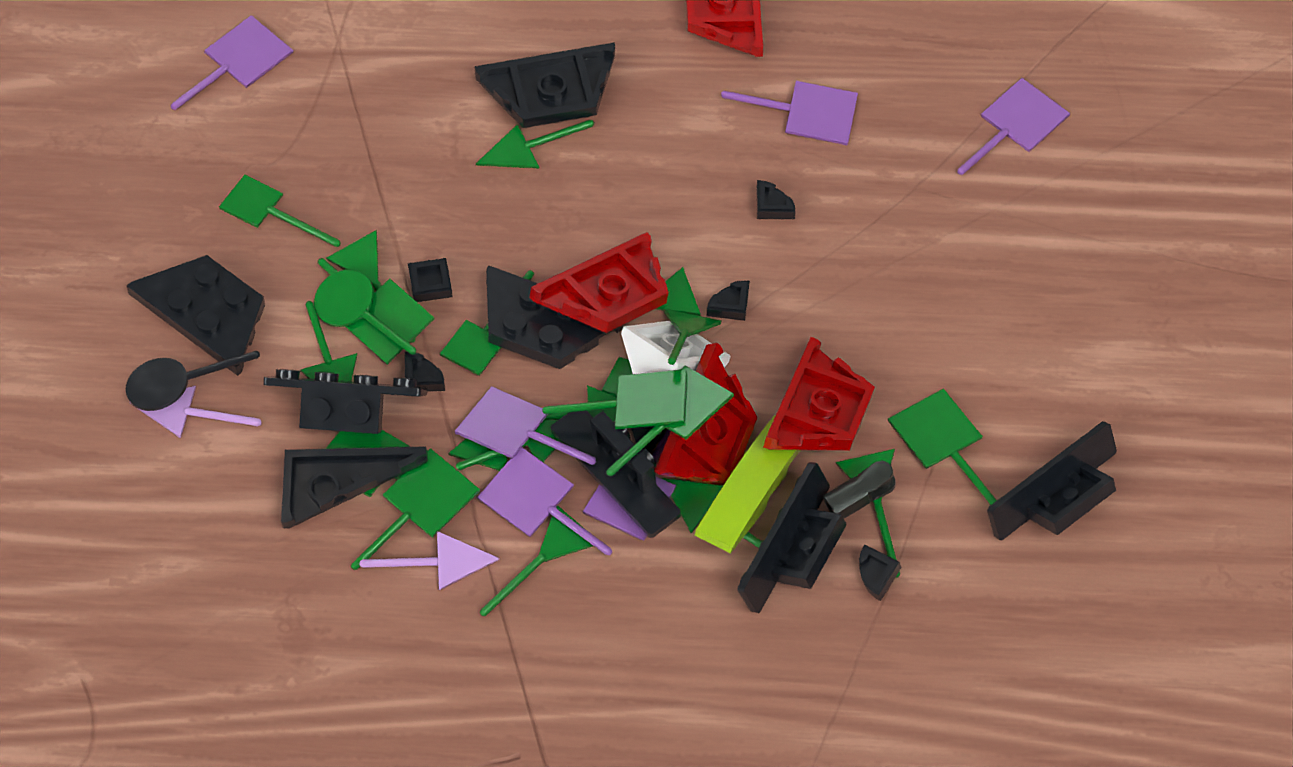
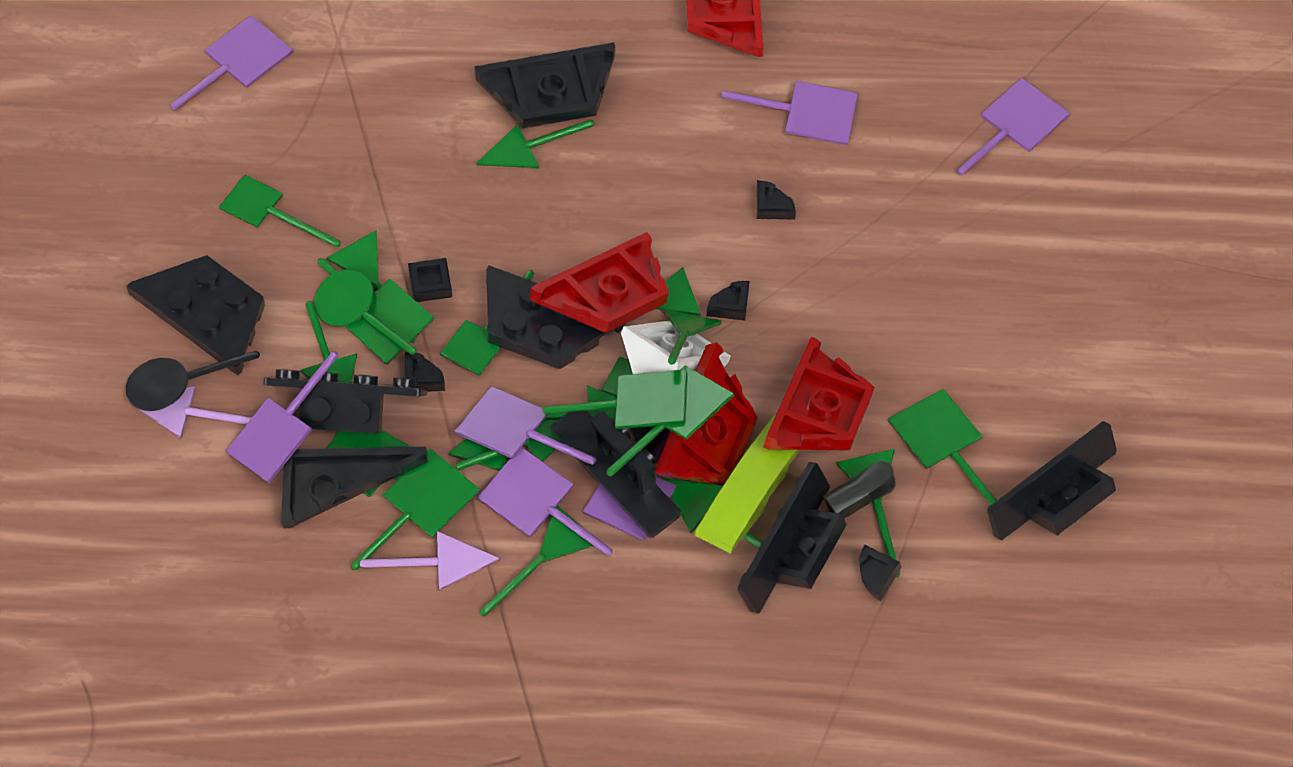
none -> medium lavender piece [226,351,338,484]

